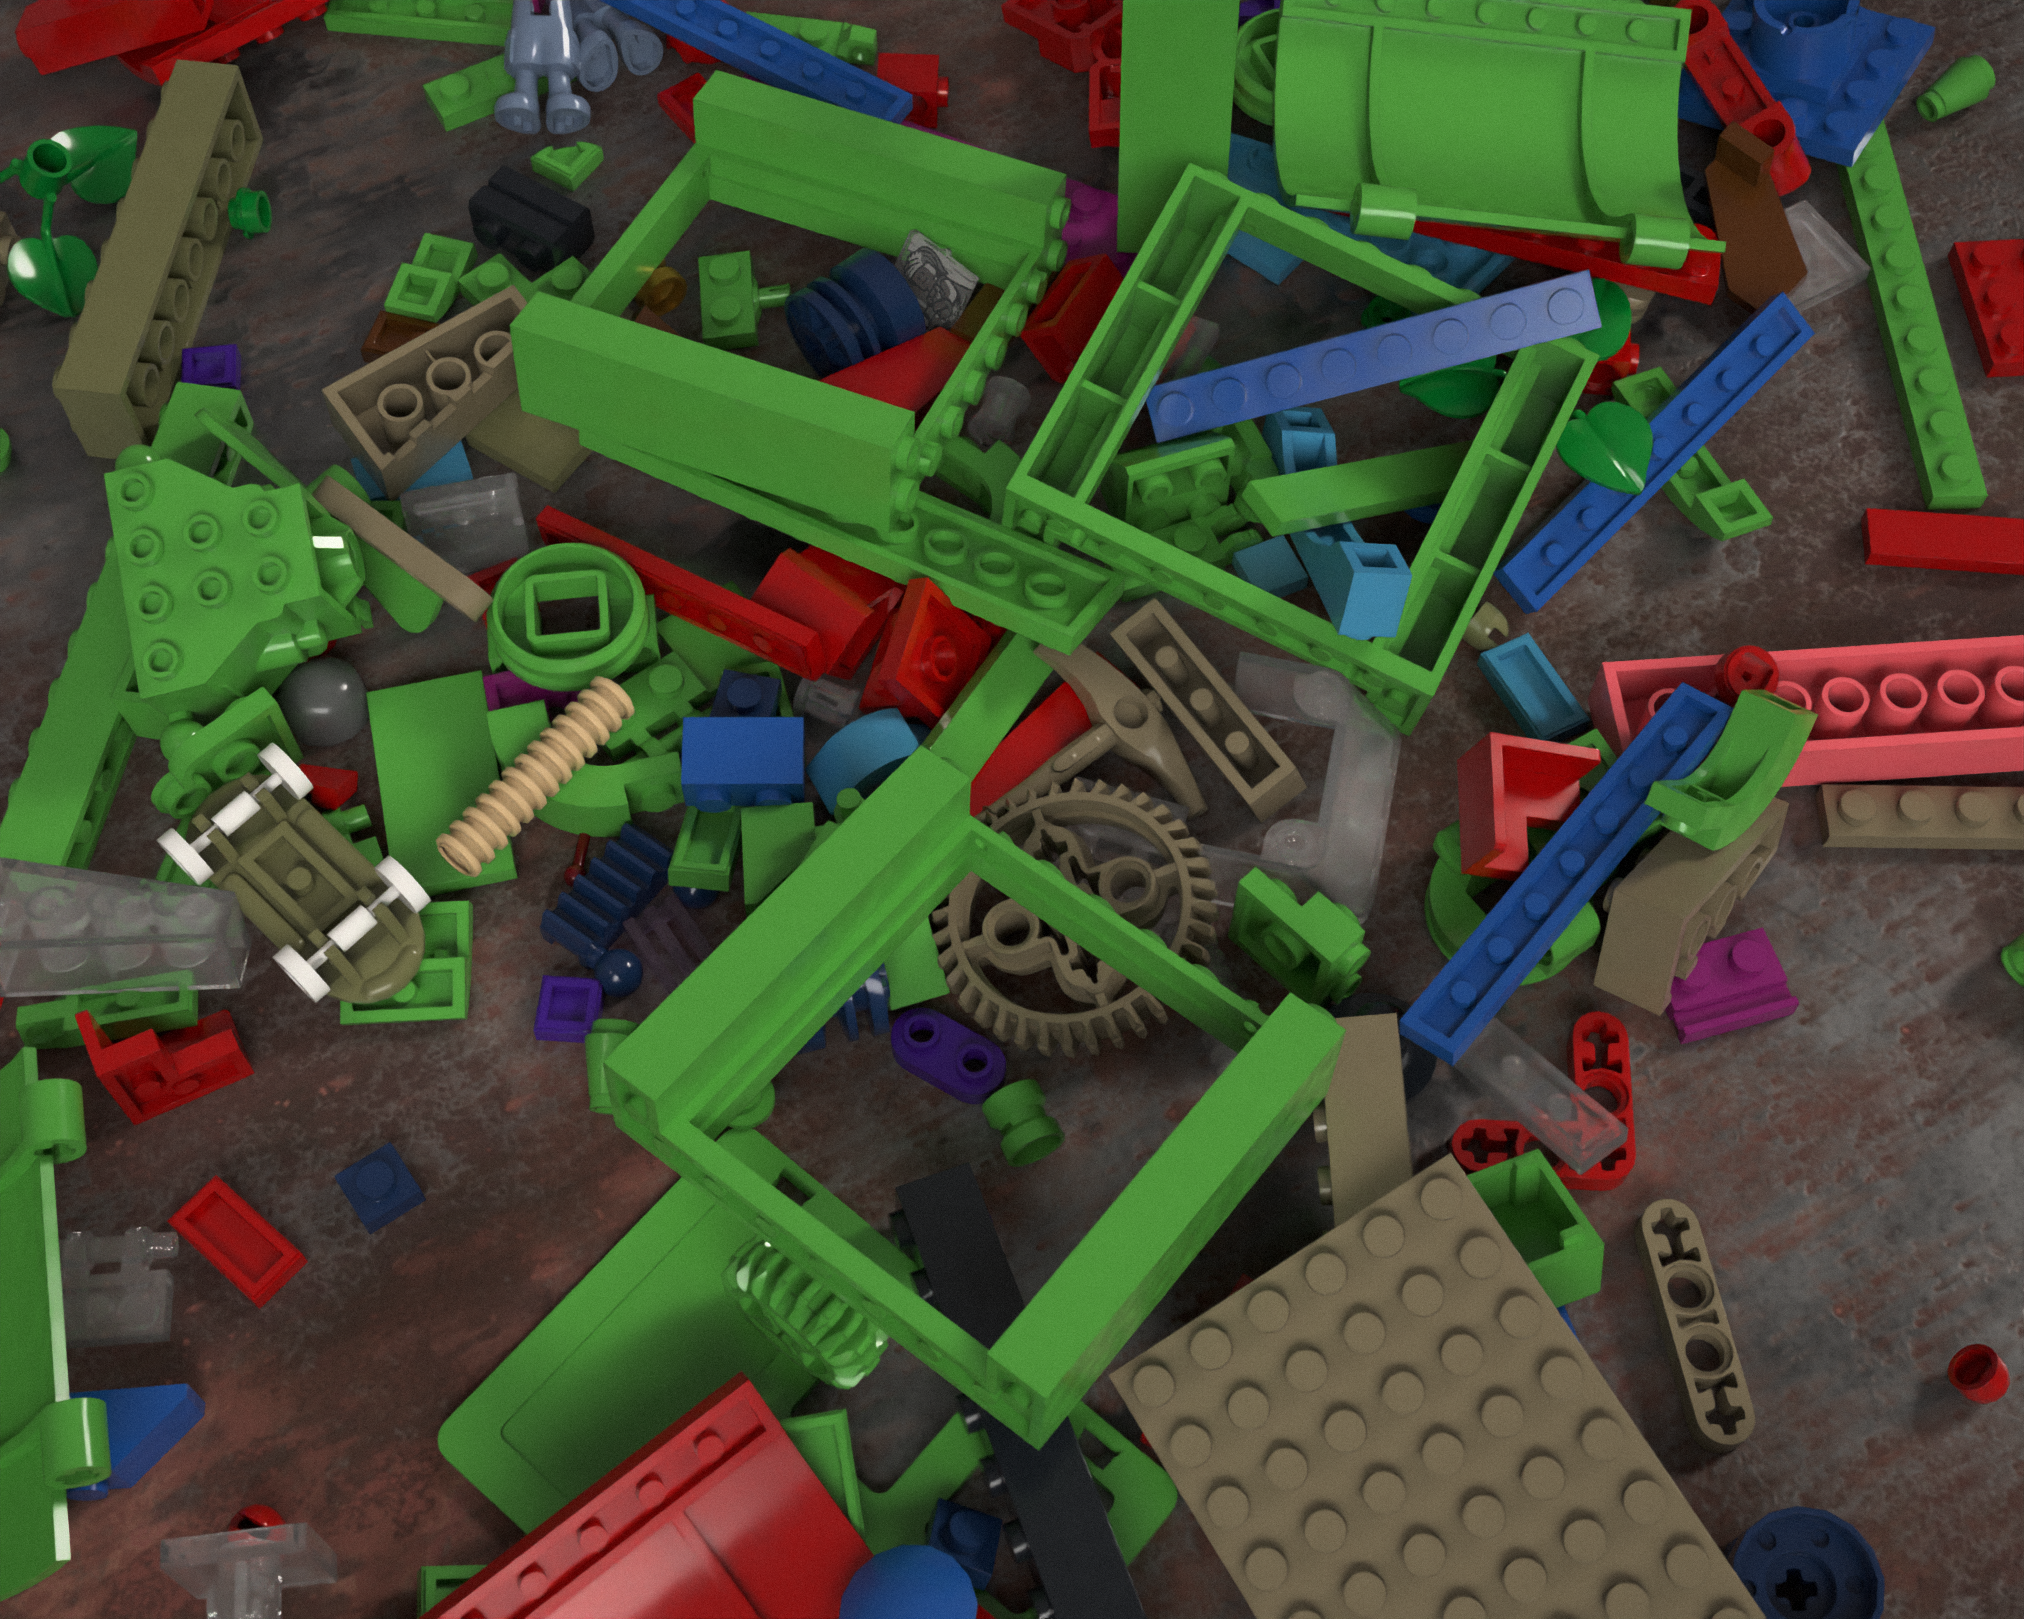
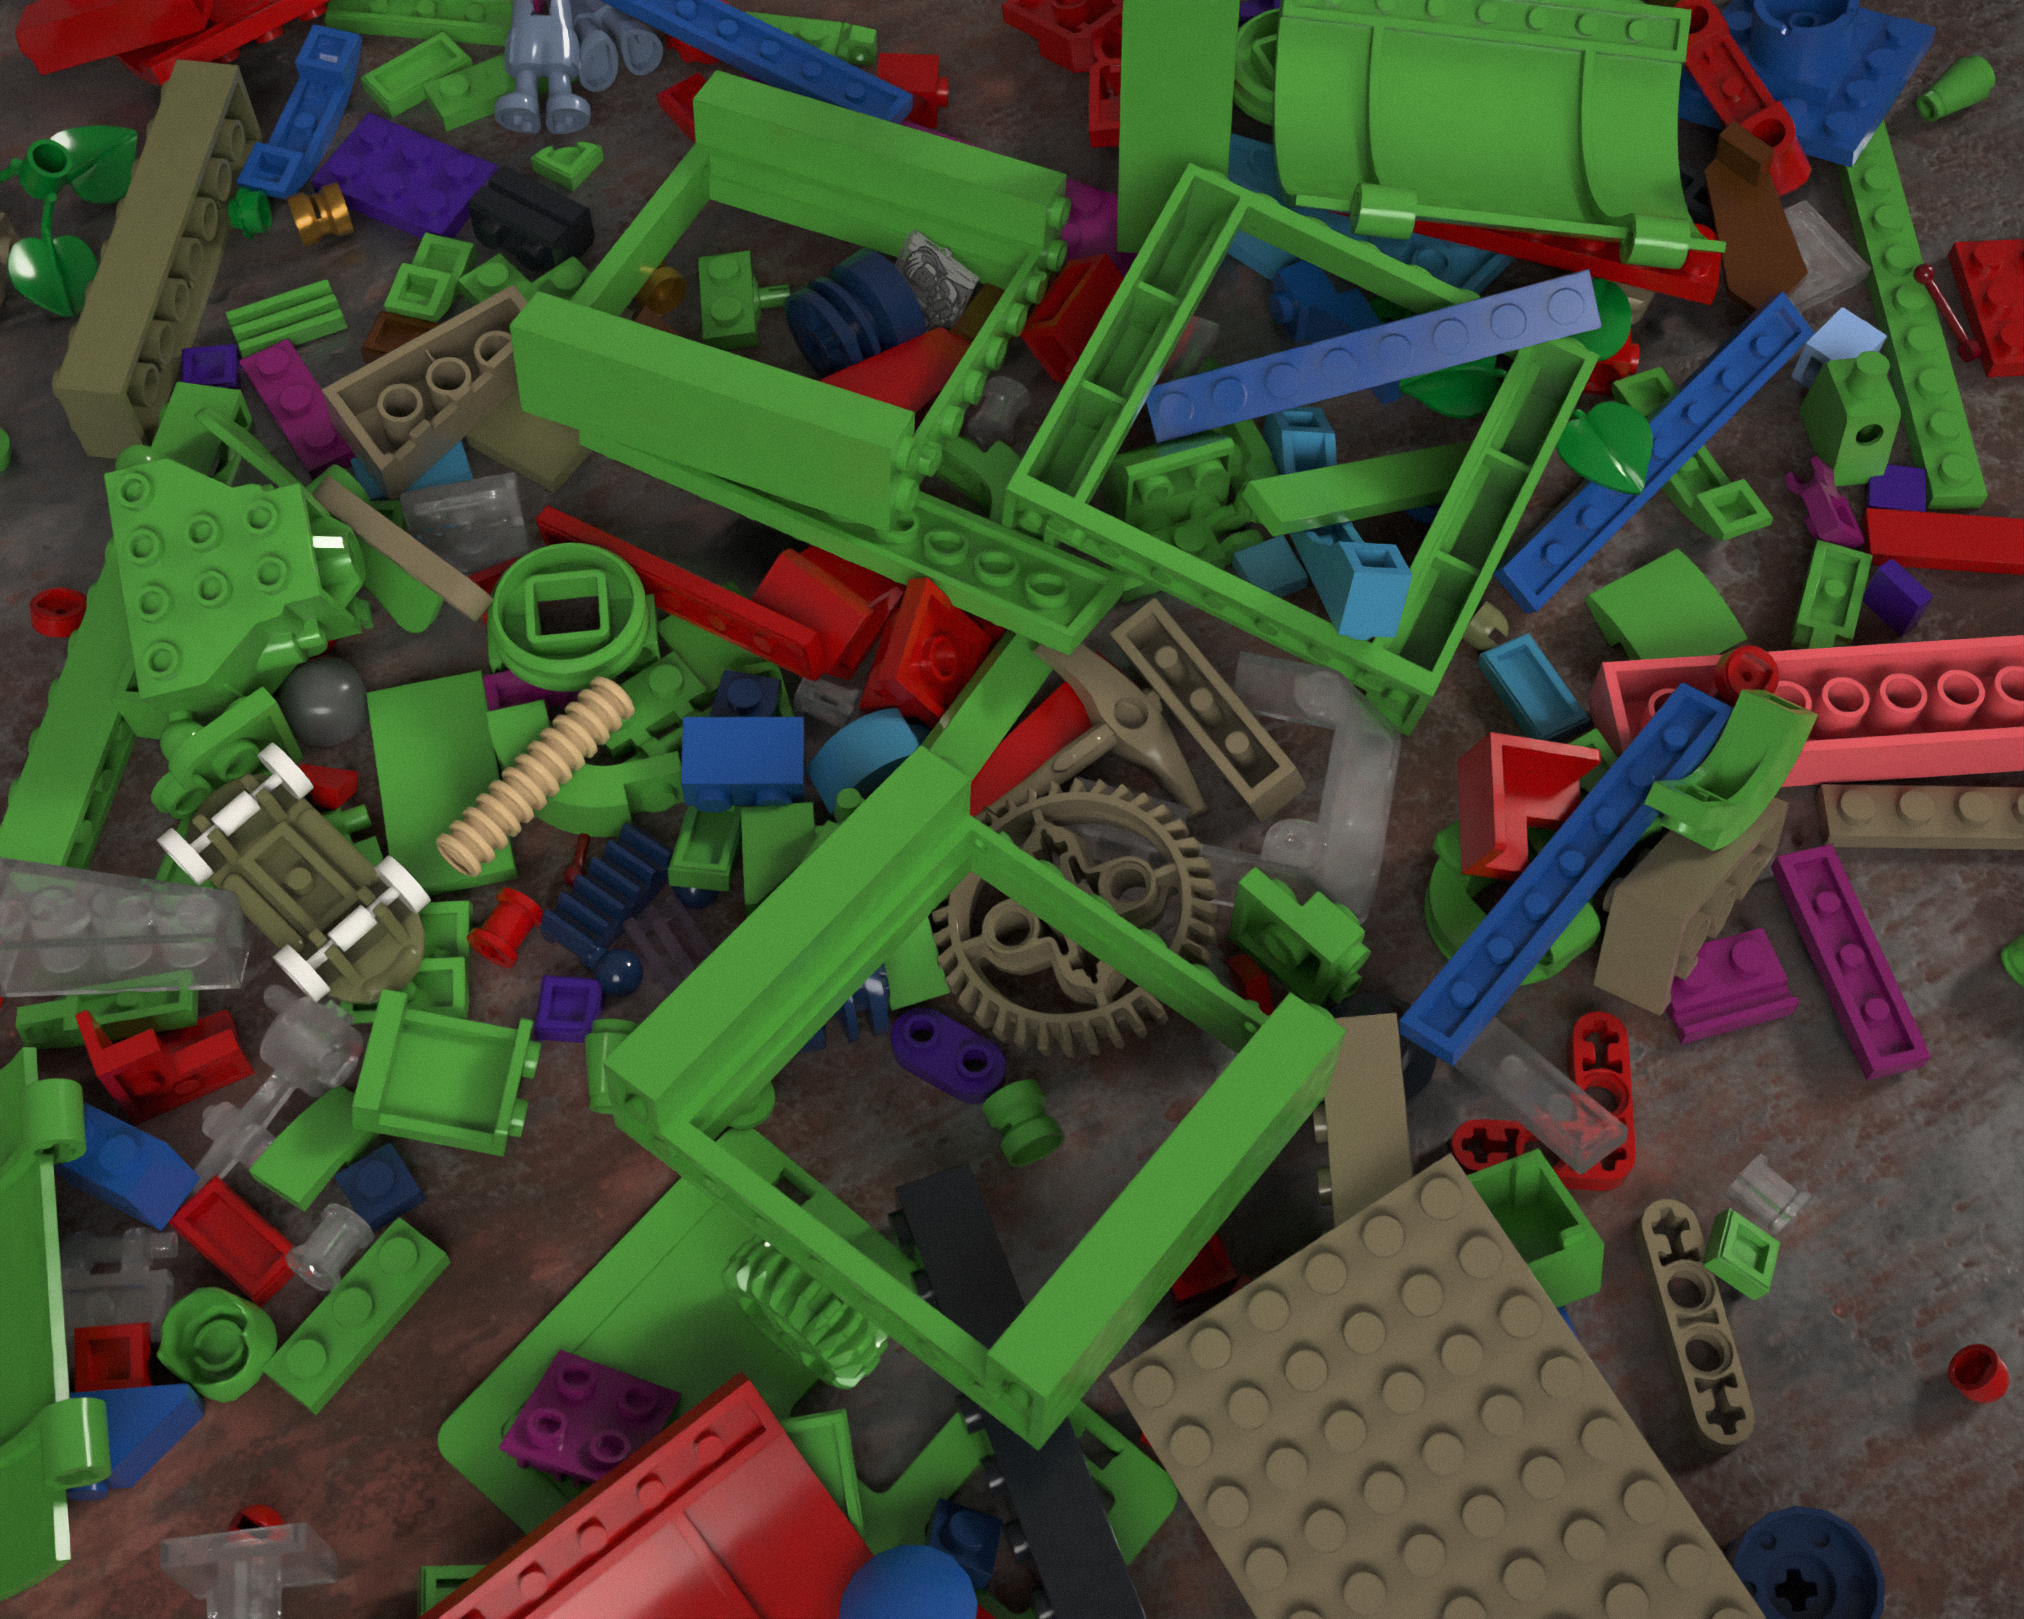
none -> red tile [29,587,87,638]
none -> blue brick [53,1102,200,1232]
none -> red tile [74,1322,152,1392]
none -> bright green hair [157,1287,277,1403]
none -> clear piece [191,984,363,1194]
none -> bright green tile [225,279,347,358]
none -> blue slope [236,24,362,200]
none -> magenta plate [239,339,356,481]
none -> bright green slope [248,1084,380,1212]
none -> bright green plate [261,1217,451,1416]
none -> pearl gold wheel [286,182,355,247]
none -> clear bush [286,1203,374,1292]
none -> dark purple plate [311,113,498,239]
none -> bright green panel [352,989,542,1157]
none -> bright green tile [360,31,473,119]
none -> red bush [466,887,543,968]
none -> magenta hinge [499,1350,682,1490]
none -> red tile [1168,1232,1238,1309]
none -> red tile [1224,953,1274,1016]
none -> blue slope [1269,260,1402,405]
none -> bright green slope [1584,548,1748,660]
none -> bright green tile [1702,1207,1780,1301]
none -> clear bush [1724,1152,1813,1238]
none -> magenta plate [1770,844,1931,1081]
none -> magenta plate [1785,456,1865,550]
none -> bright green hinge [1790,539,1873,649]
none -> light blue brick [1791,307,1887,389]
none -> bright green torso [1799,351,1901,486]
none -> dark purple tile [1862,559,1933,637]
none -> dark purple tile [1864,464,1926,512]
none -> dark red hinge [1913,263,1981,362]

